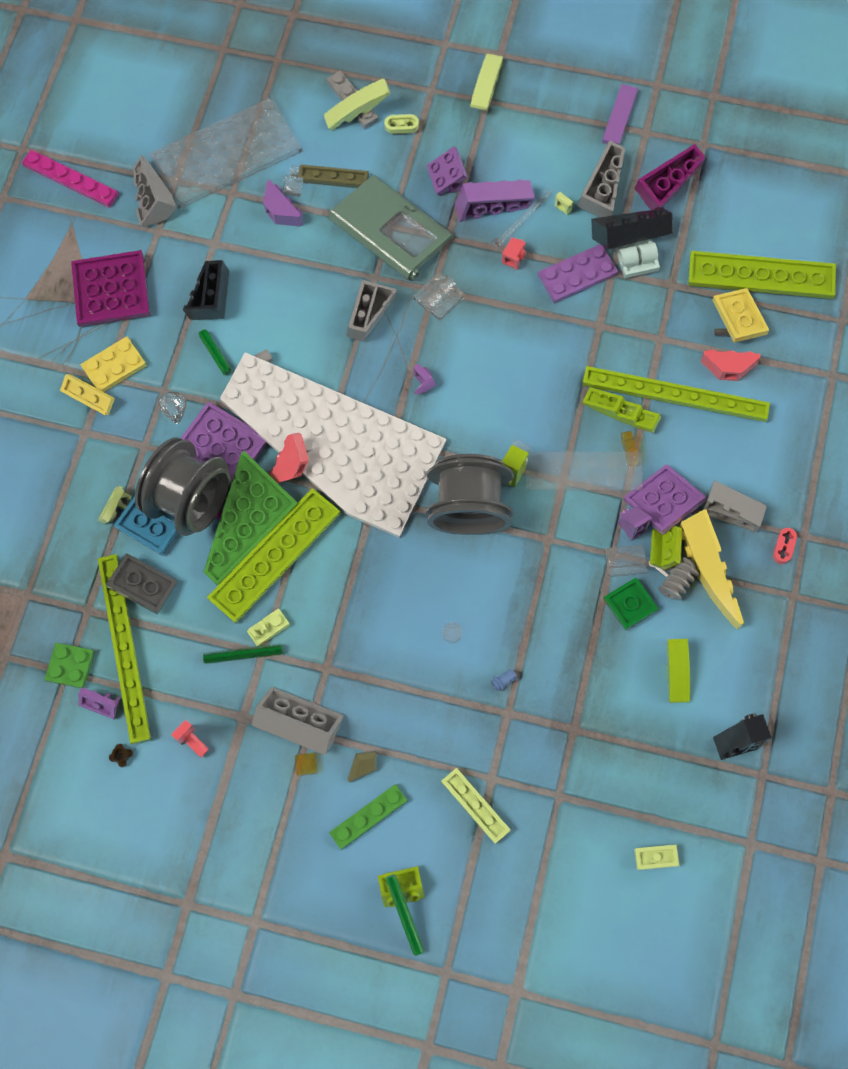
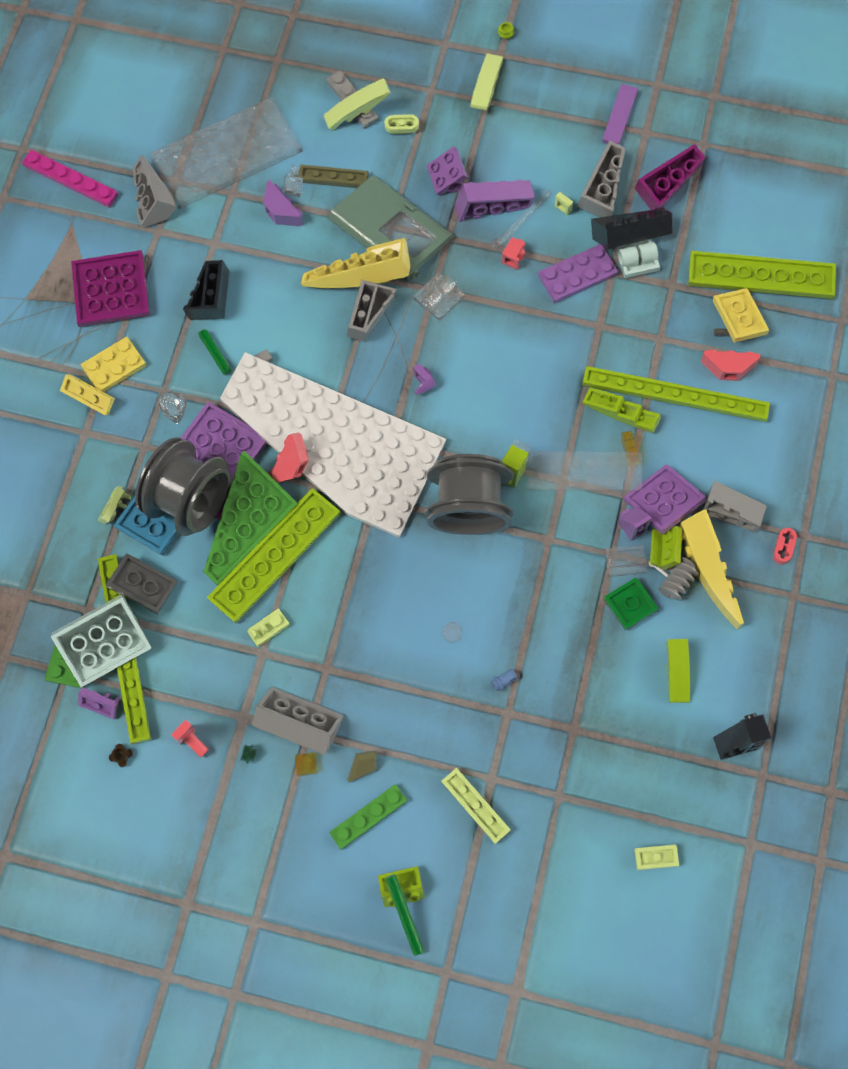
green axle [203,643,282,664] -> none
none -> light aqua slope [51,594,152,687]
none -> clear green plate [241,744,256,764]
none -> light yellow wedge [301,238,411,288]
none -> lime plate [498,22,514,39]

